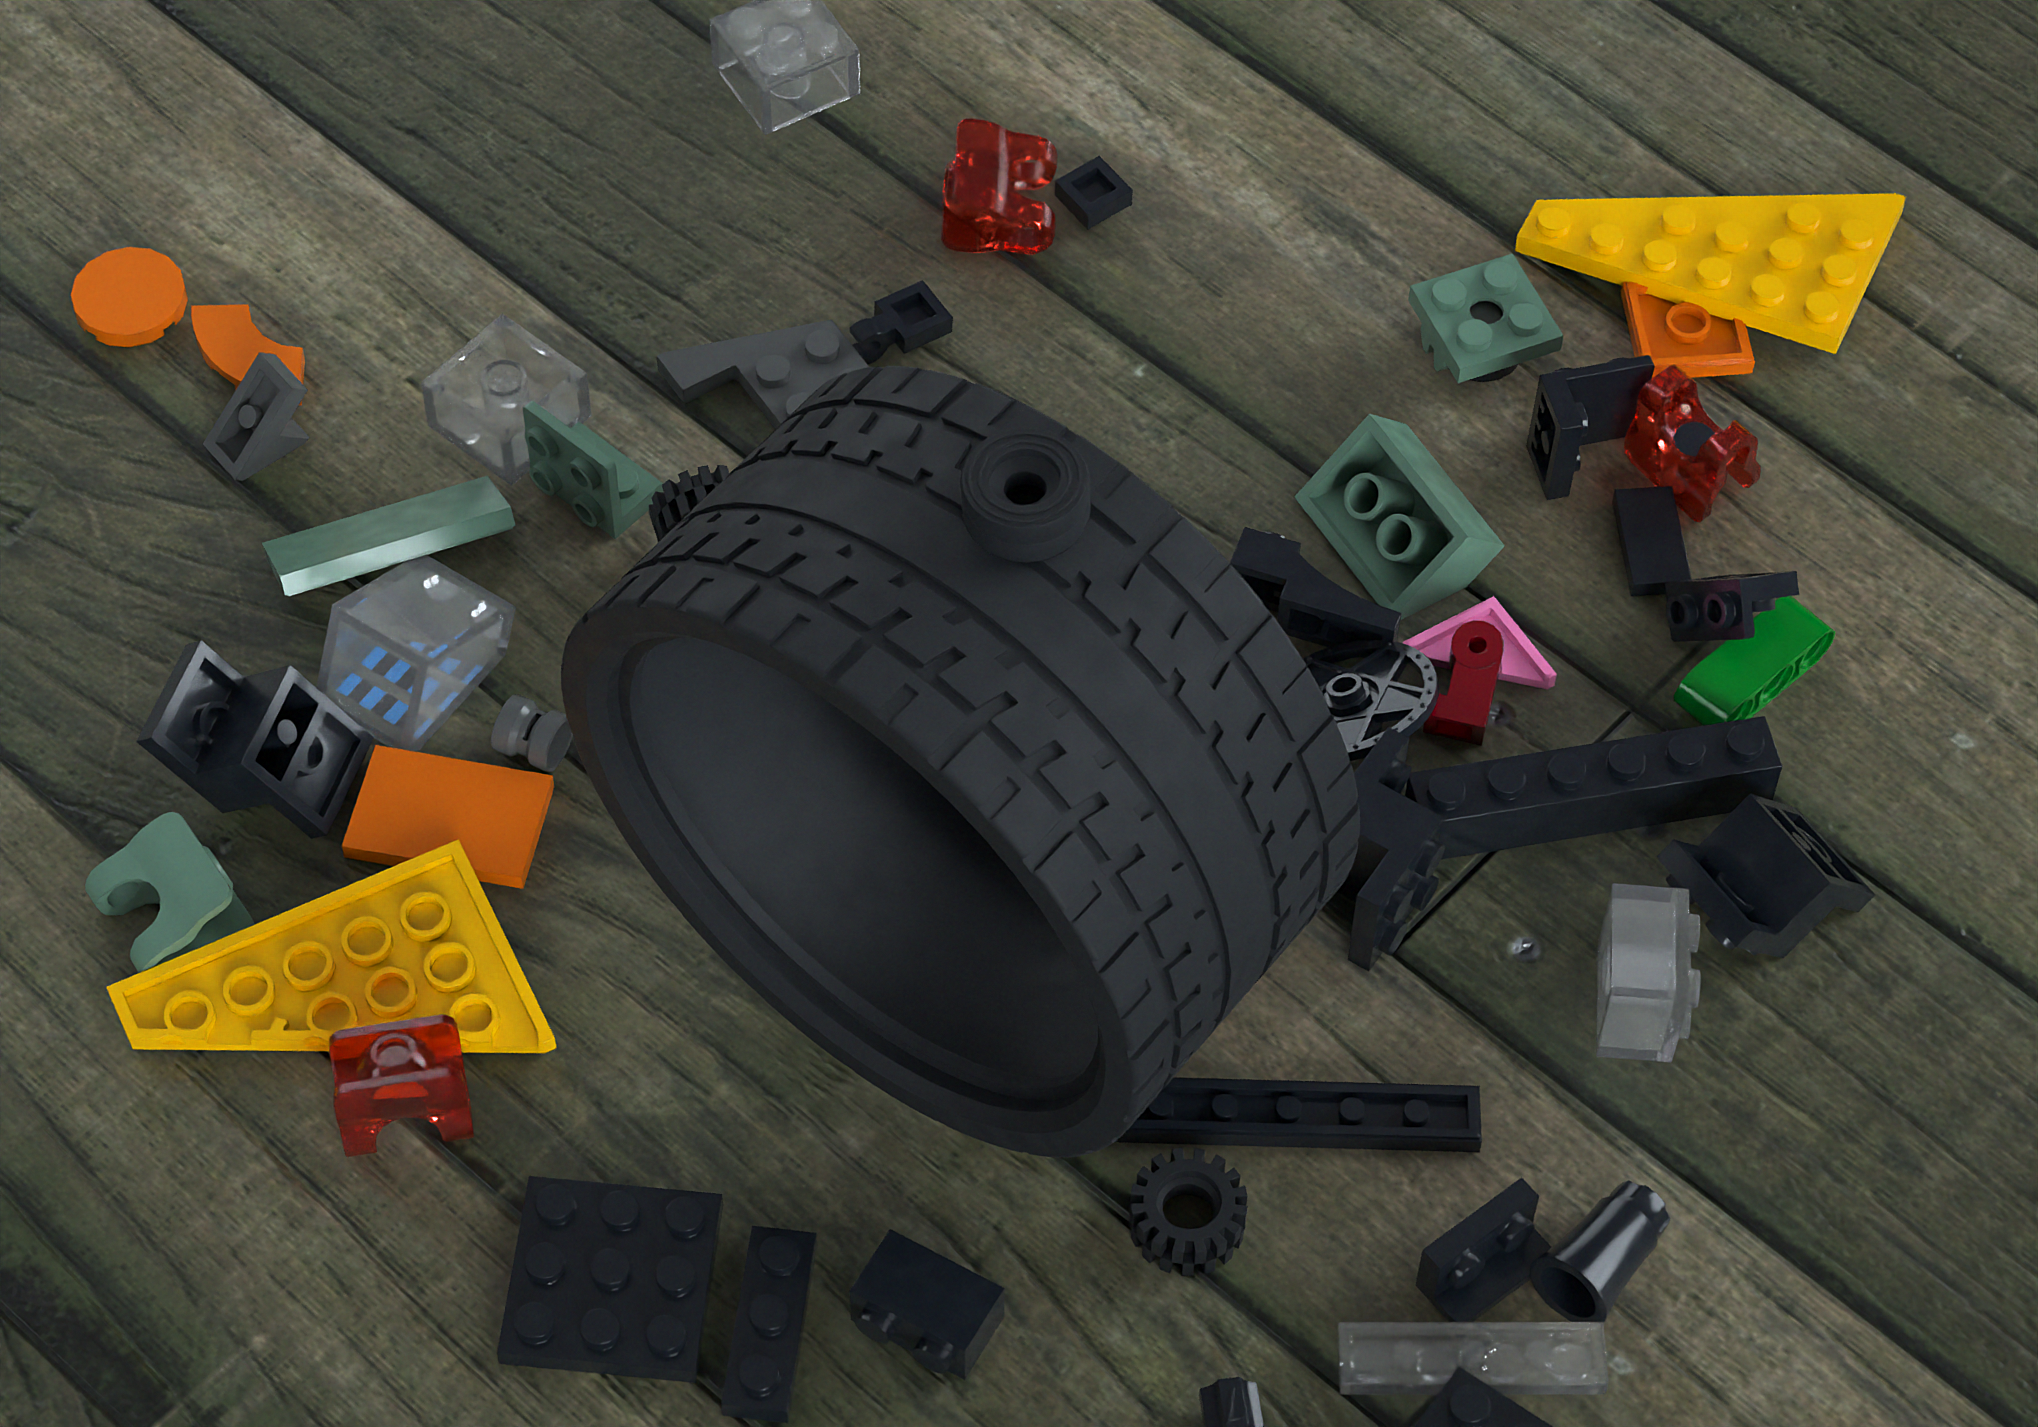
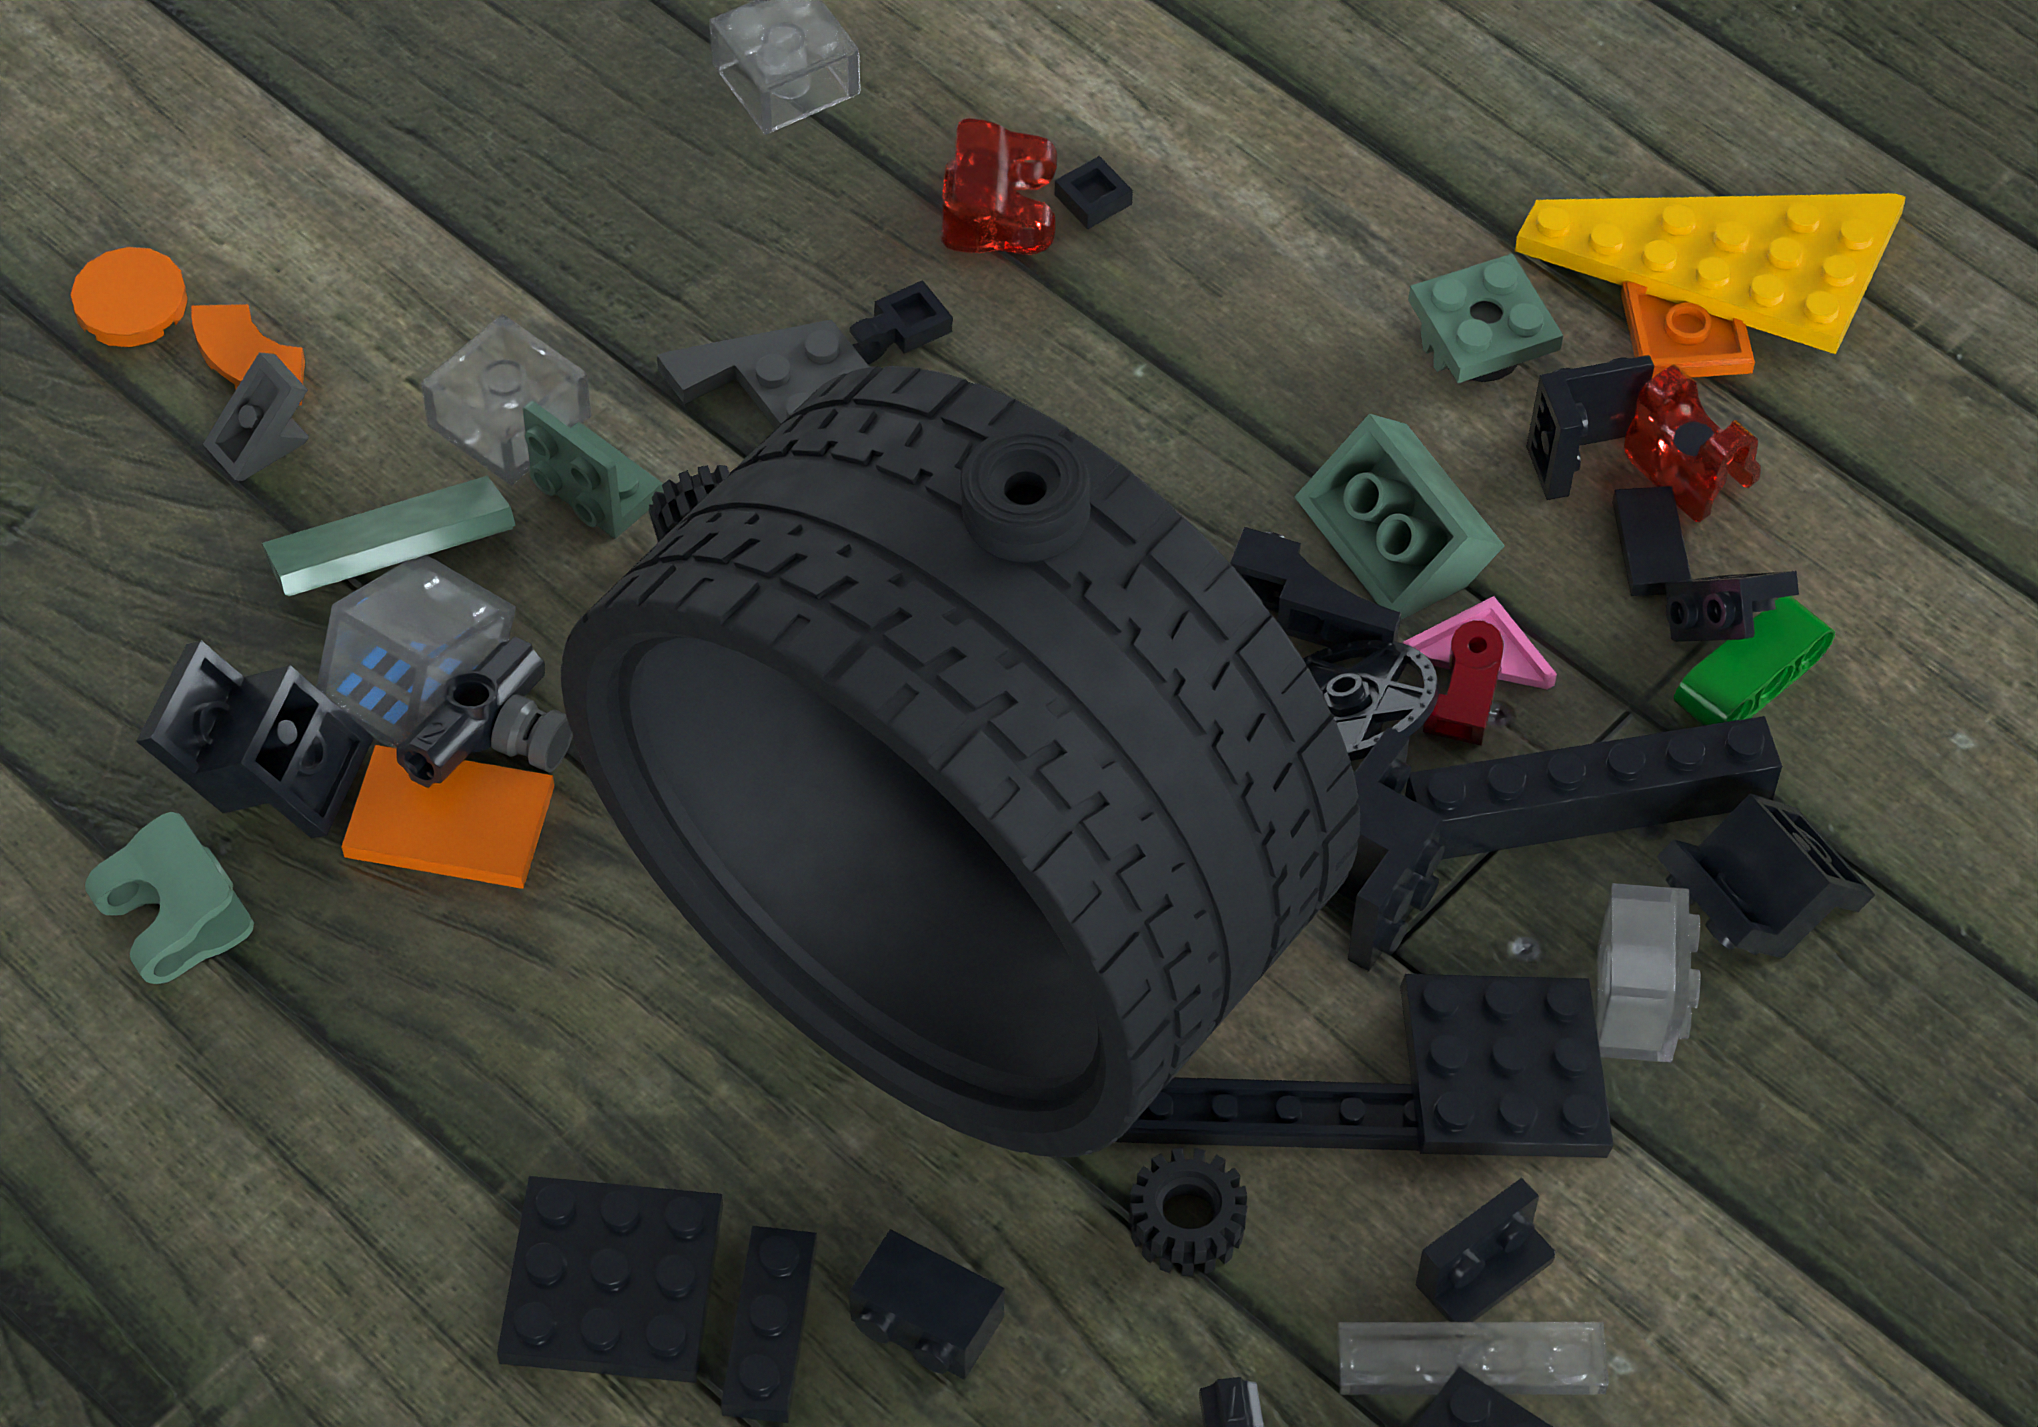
yellow wing [106,839,557,1053] -> none
clear red piece [328,1014,474,1157] -> none
black plant [1530,1181,1671,1328] -> none
none -> black piece [397,636,545,788]
none -> black plate [1400,974,1614,1158]

